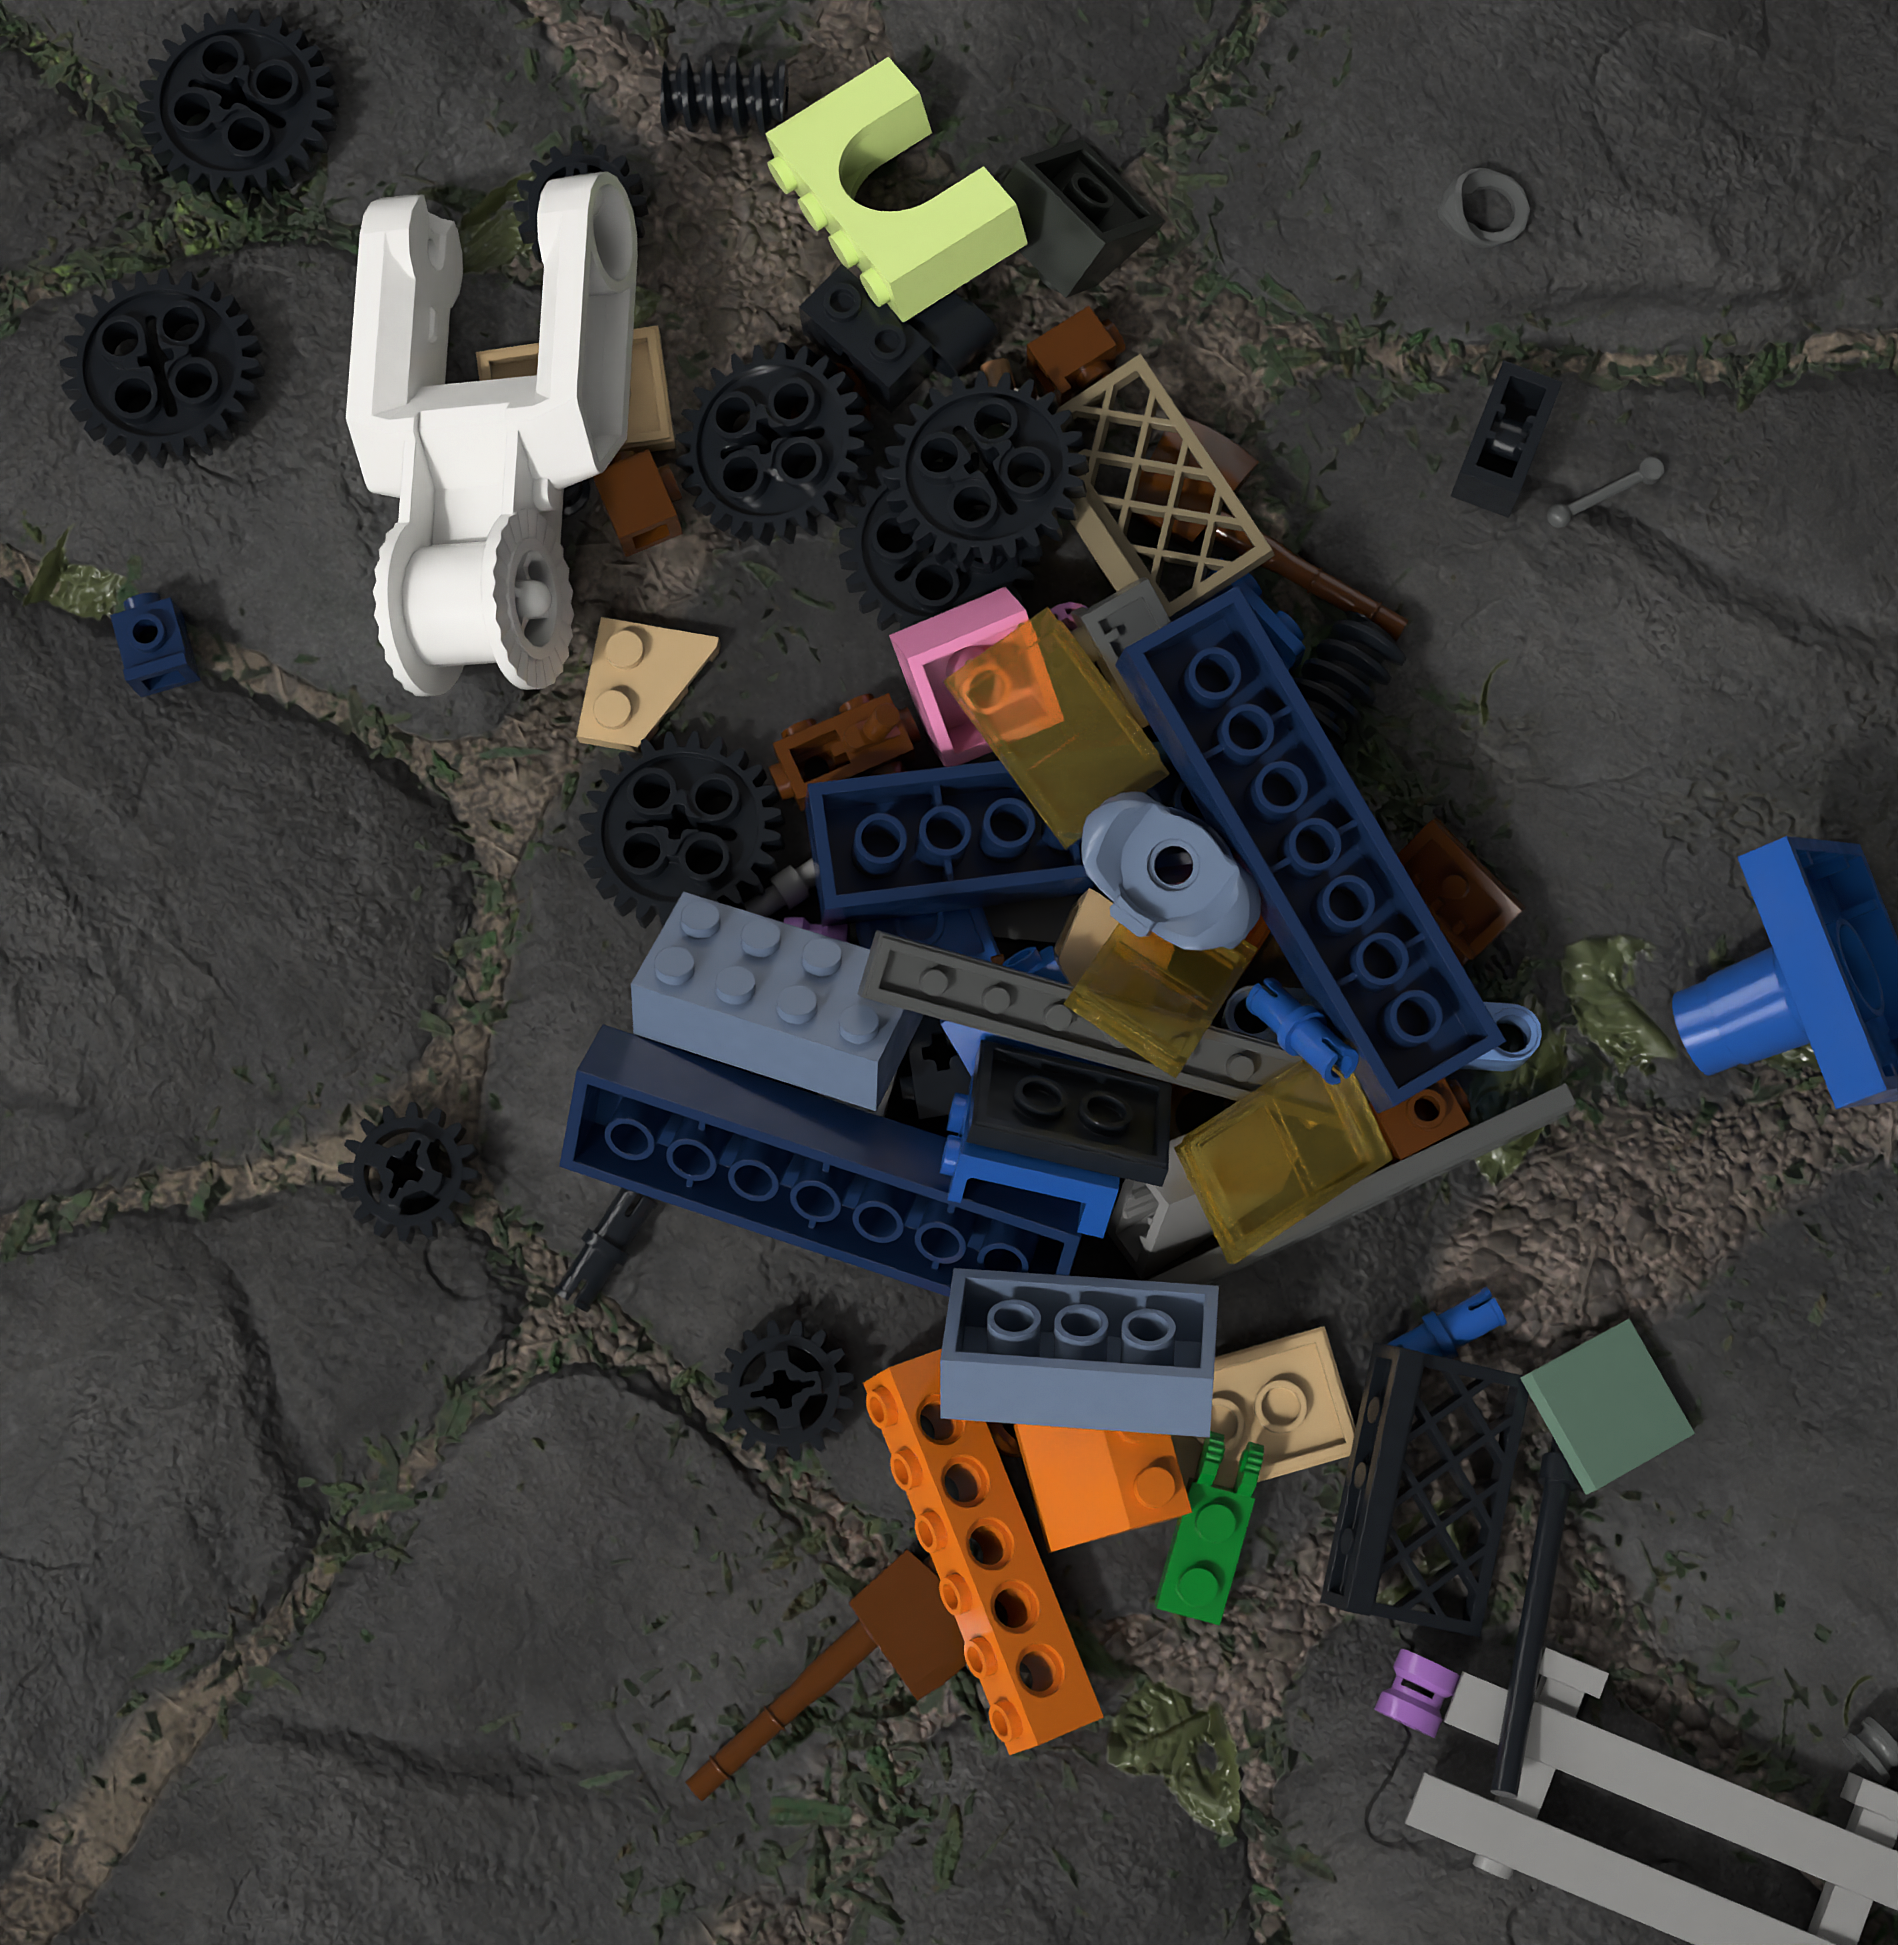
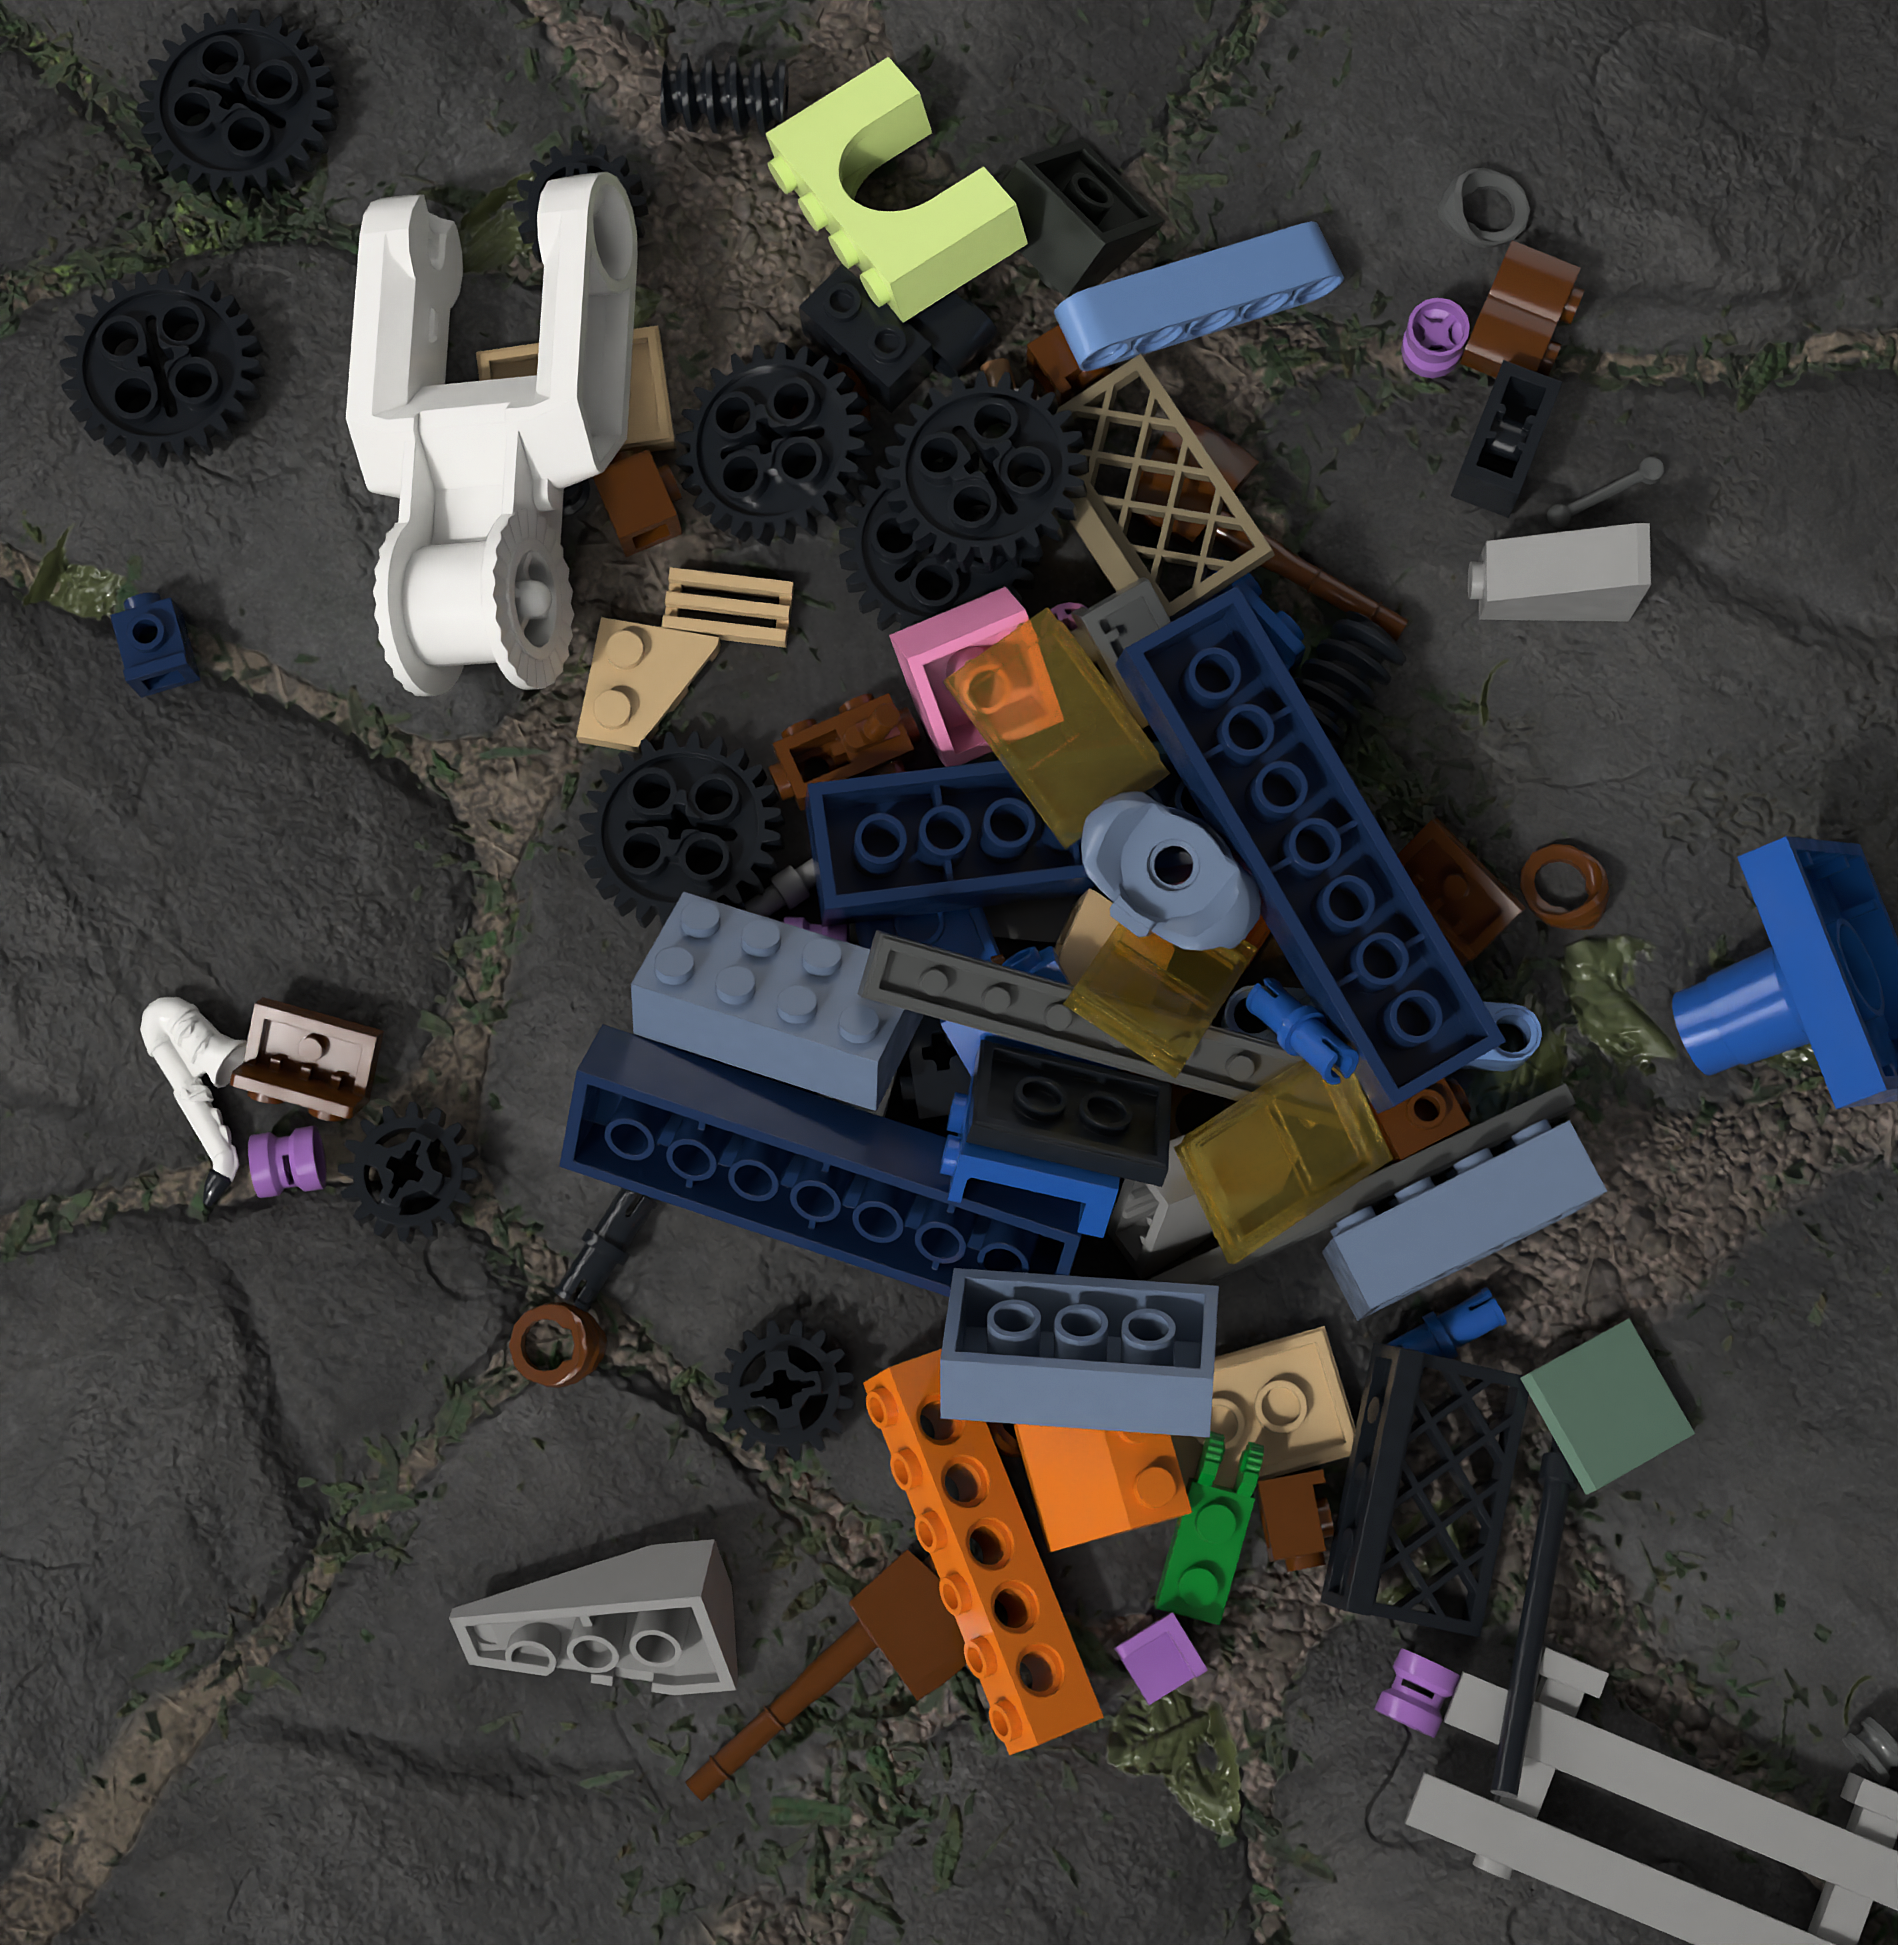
none -> white piece [140,997,247,1207]
none -> bracket [230,997,384,1121]
none -> medium lavender wheel [248,1125,327,1198]
none -> light grey wedge [449,1539,738,1695]
none -> reddish brown piece [509,1302,608,1388]
none -> tan tile [661,567,795,648]
none -> medium blue beam [1054,221,1344,371]
none -> medium lavender panel [1114,1612,1208,1705]
none -> reddish brown brick [1255,1469,1334,1572]
none -> sand blue brick [1322,1119,1607,1321]
none -> medium lavender wheel [1401,297,1470,379]
none -> reddish brown brick [1460,240,1585,378]
none -> light grey slope [1468,523,1651,622]
none -> reddish brown piece [1520,844,1610,930]

